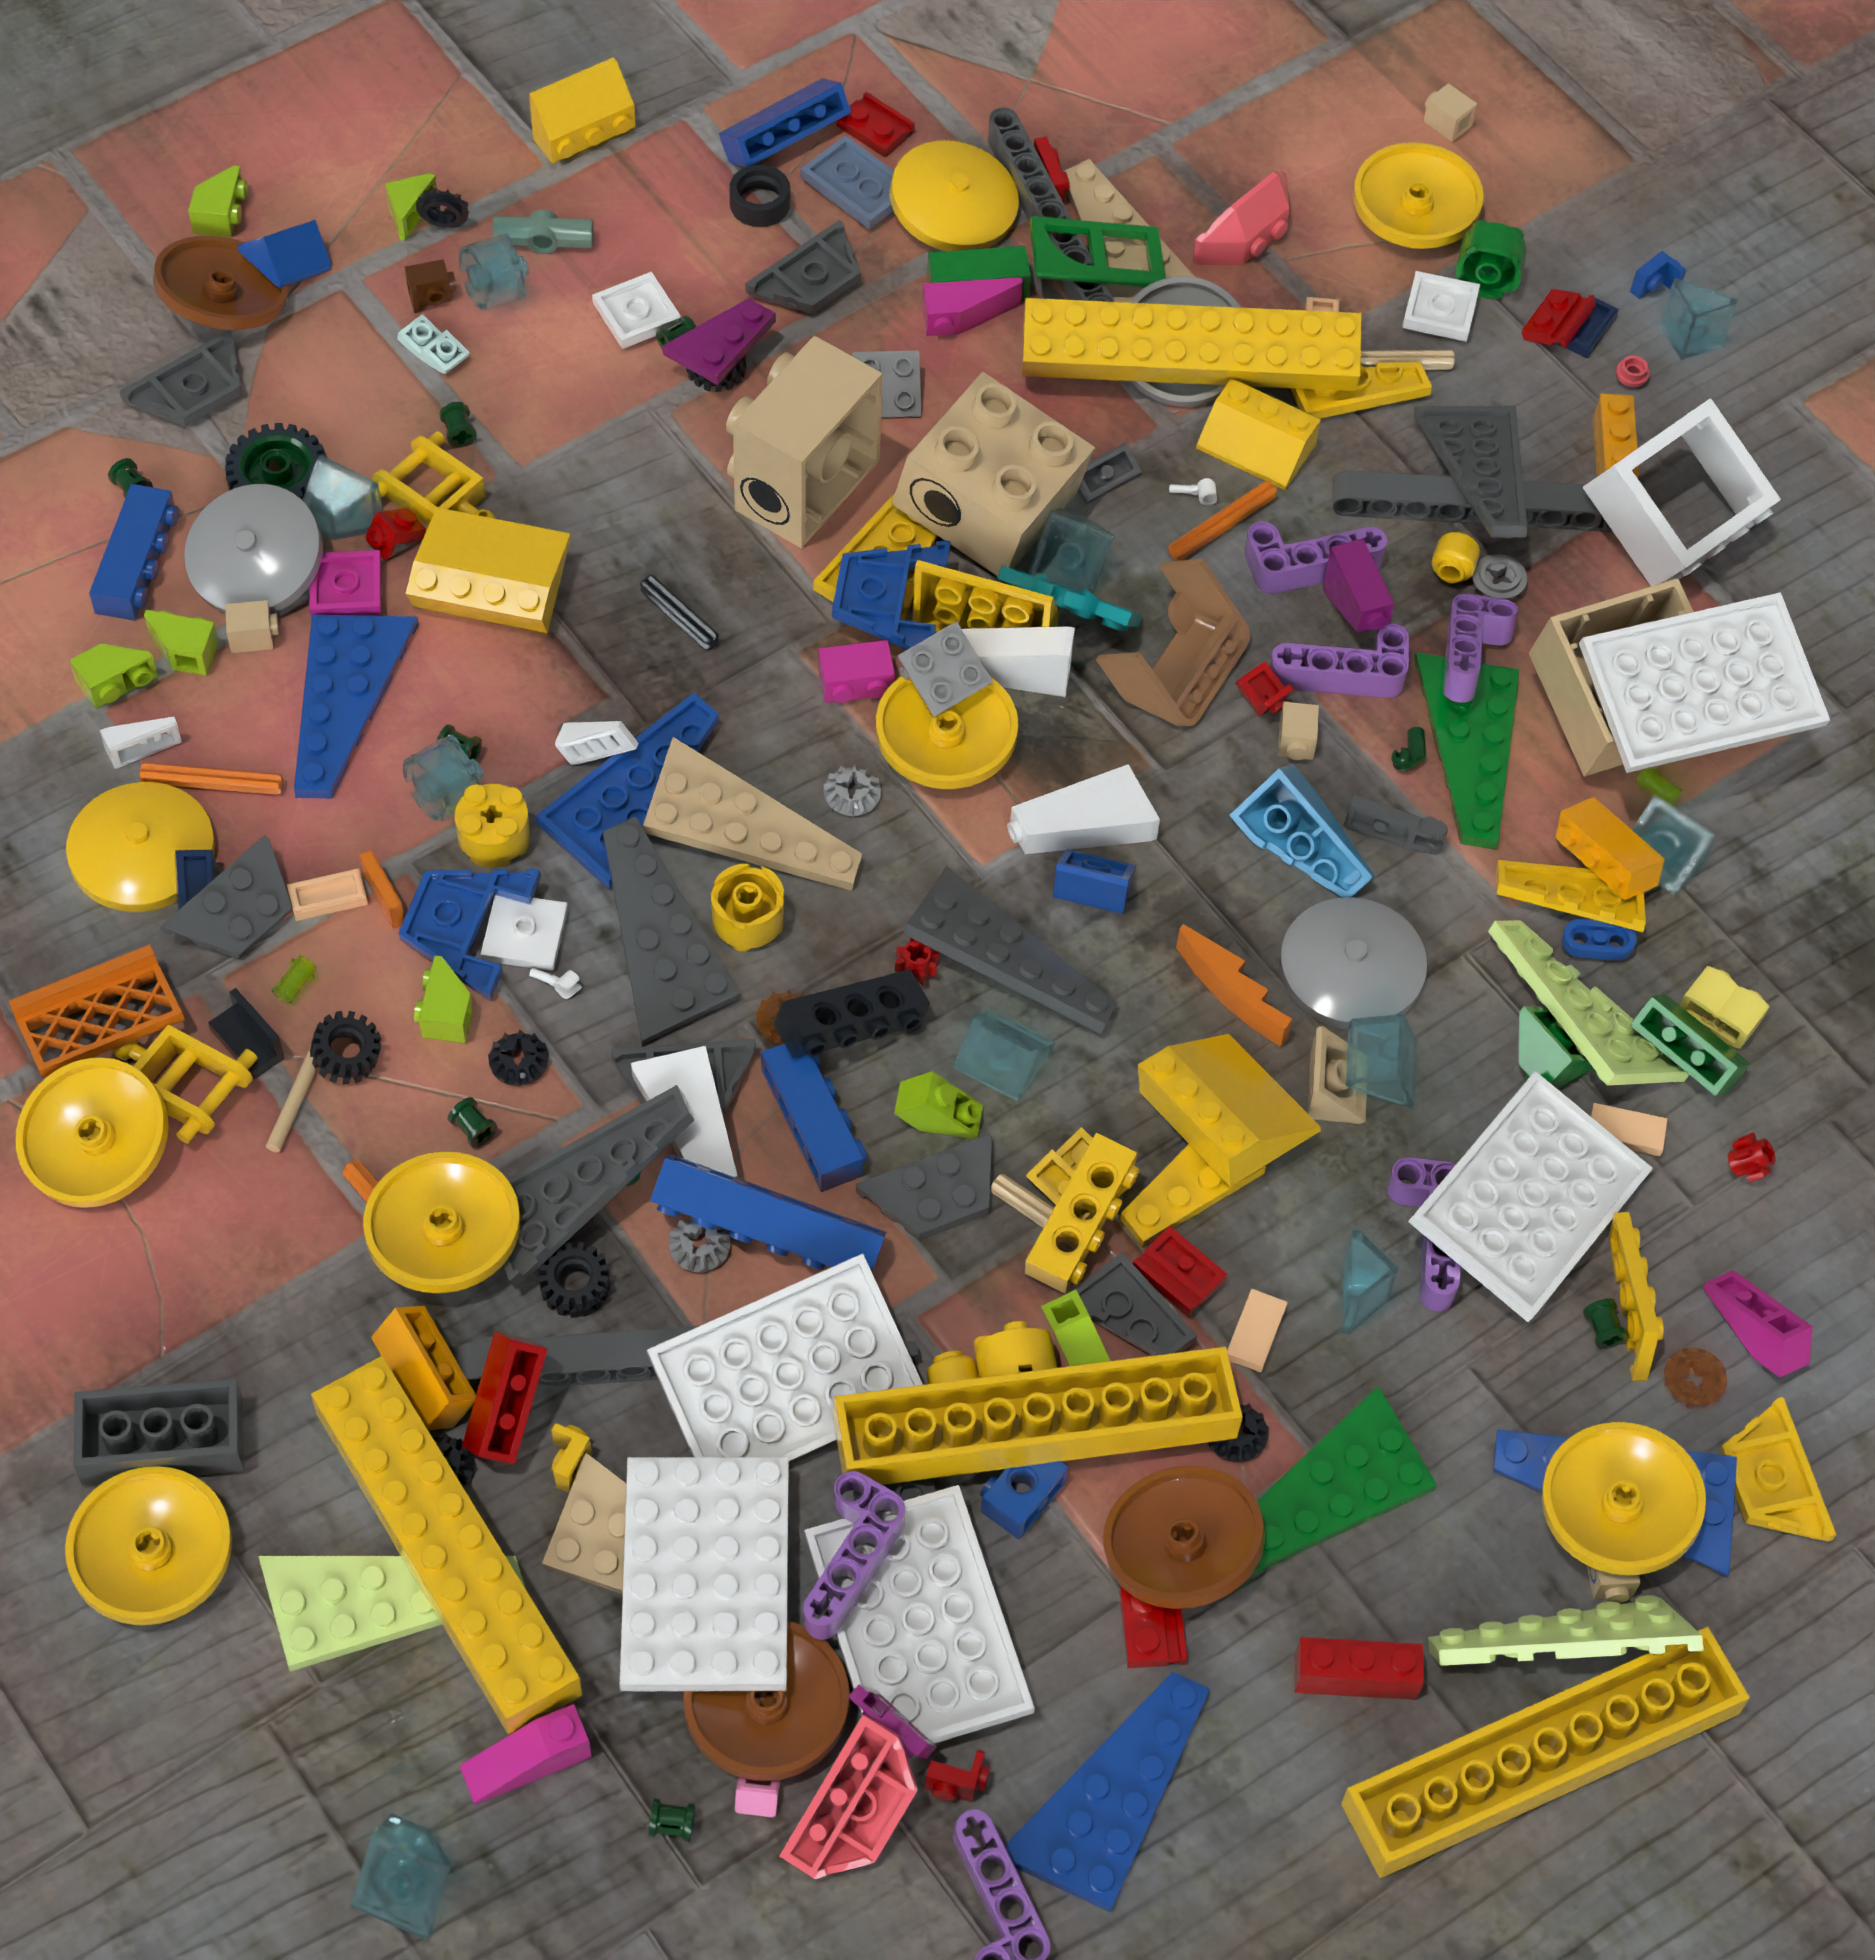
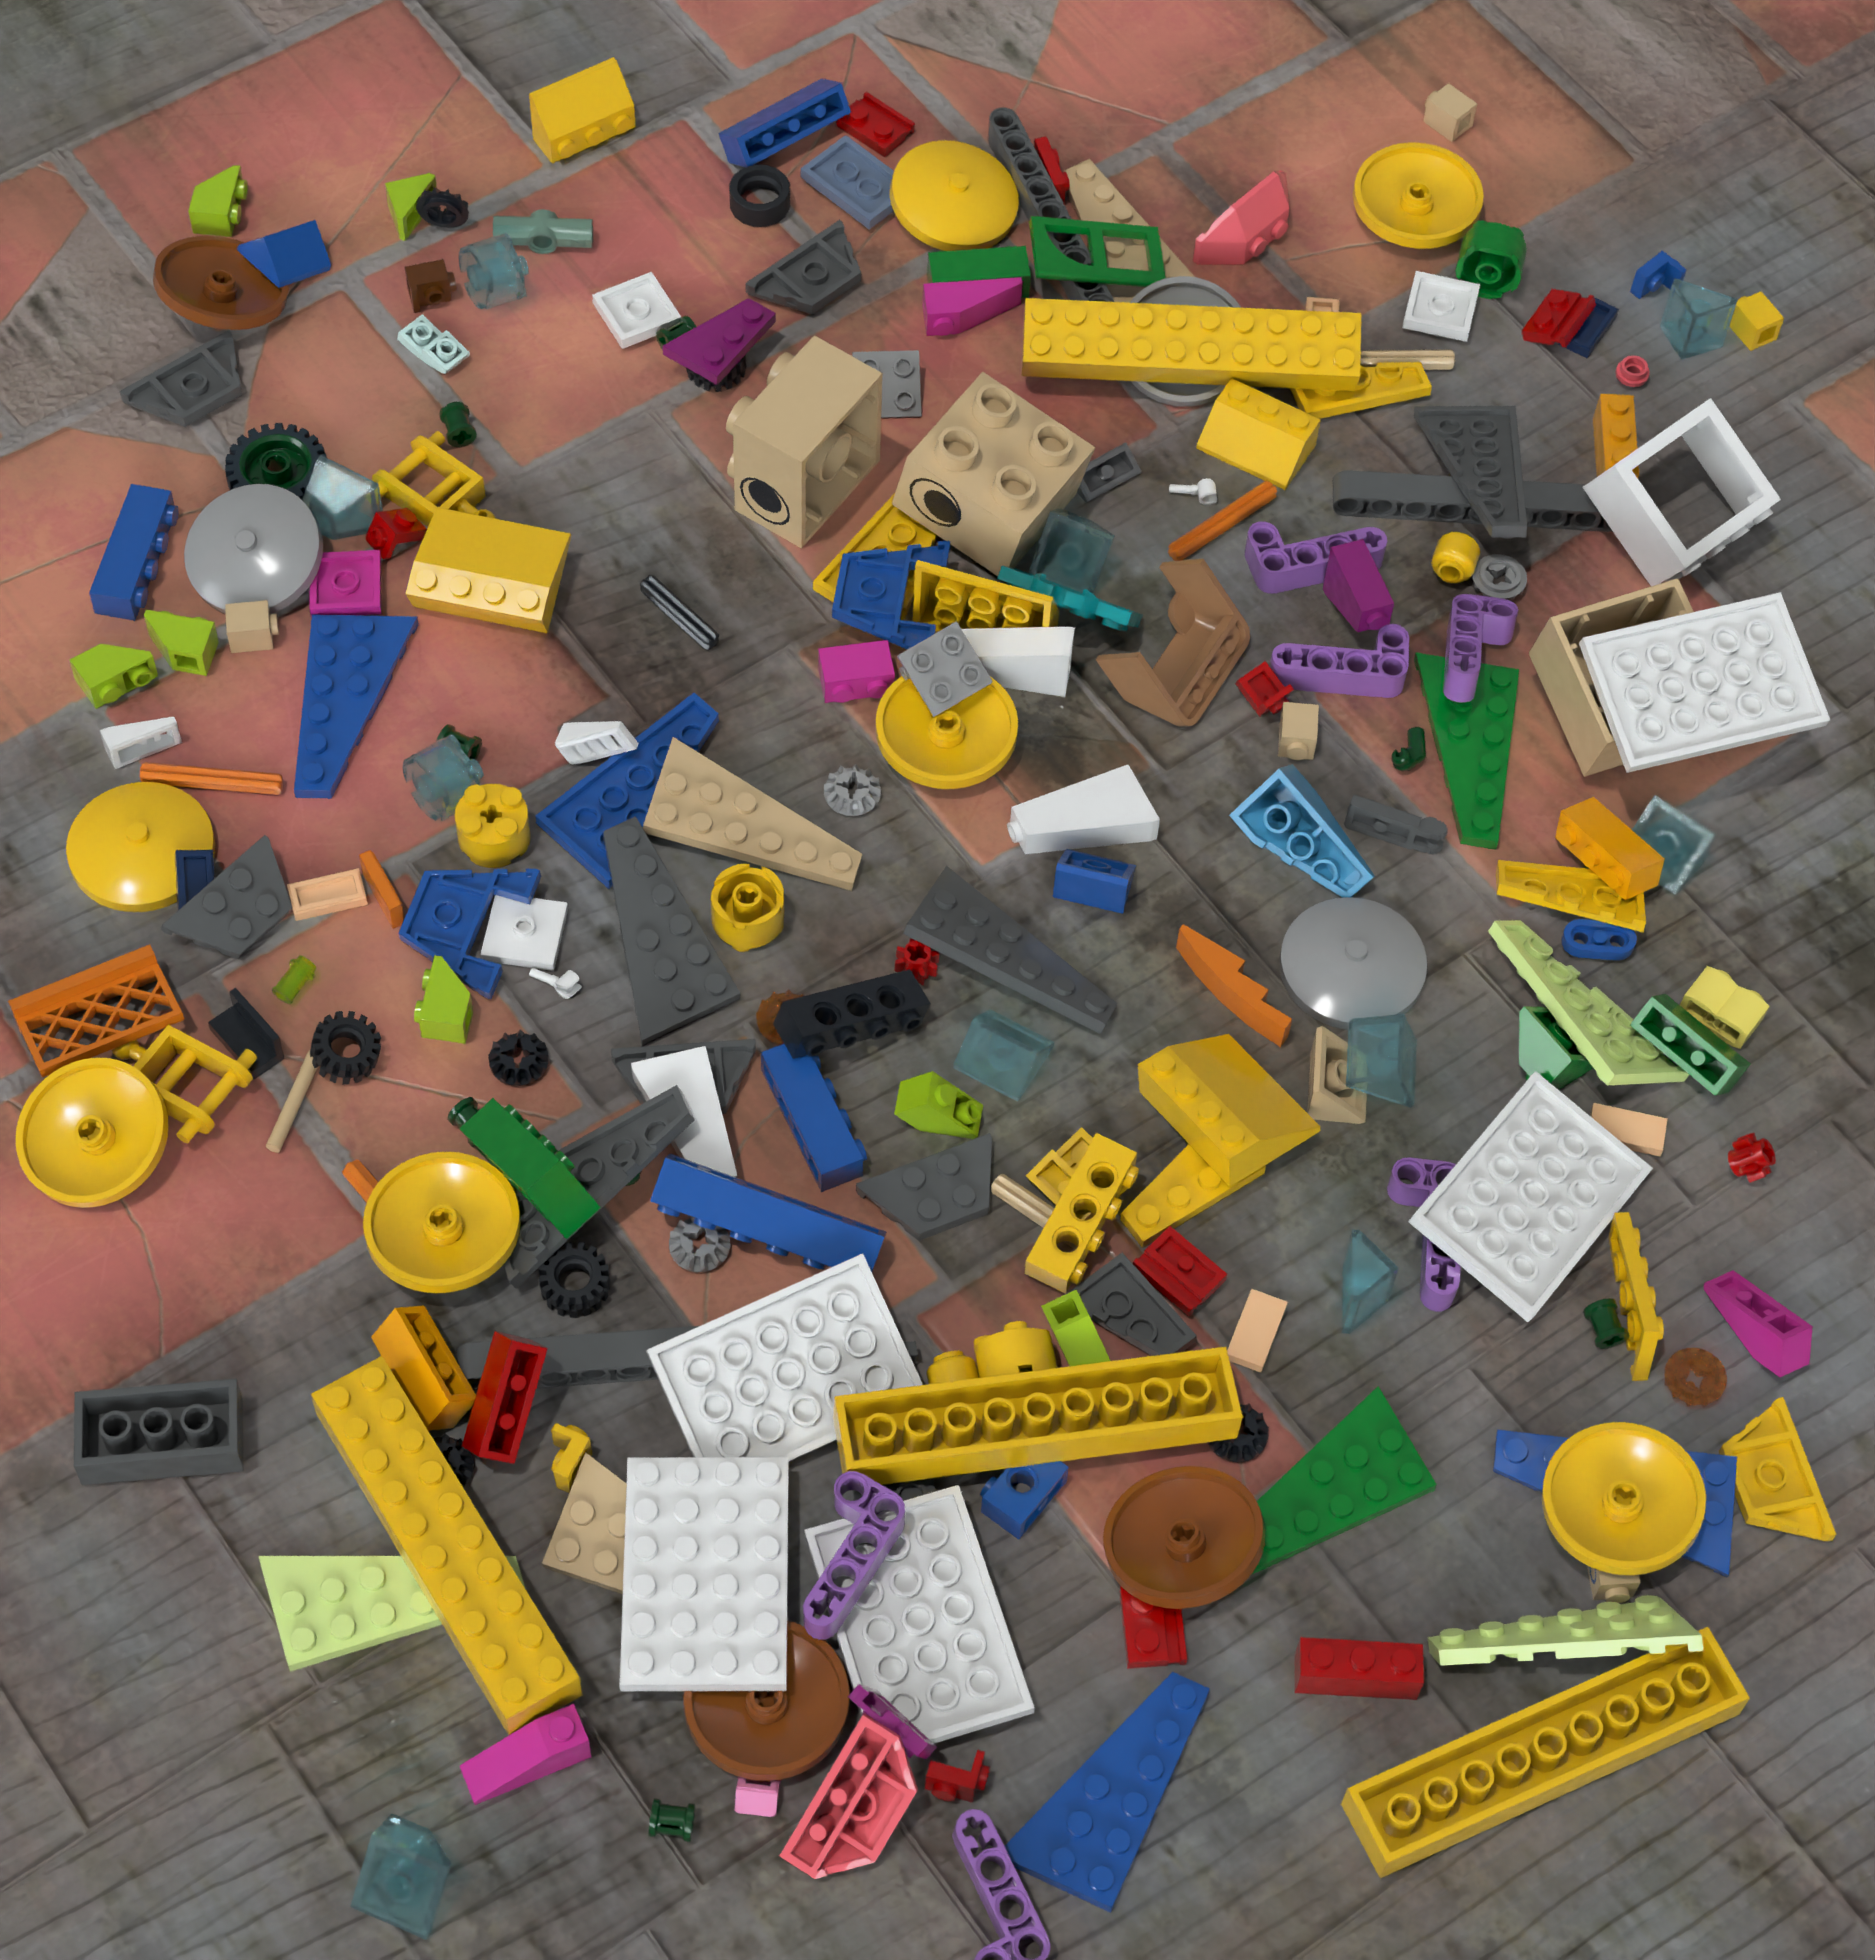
yellow dish [65,1466,232,1625] -> none
dark green bush [108,458,153,498] -> none
clear neon green pin [1635,767,1683,808] -> none
none -> green wedge [459,1098,601,1239]
none -> yellow brick [1727,291,1784,351]

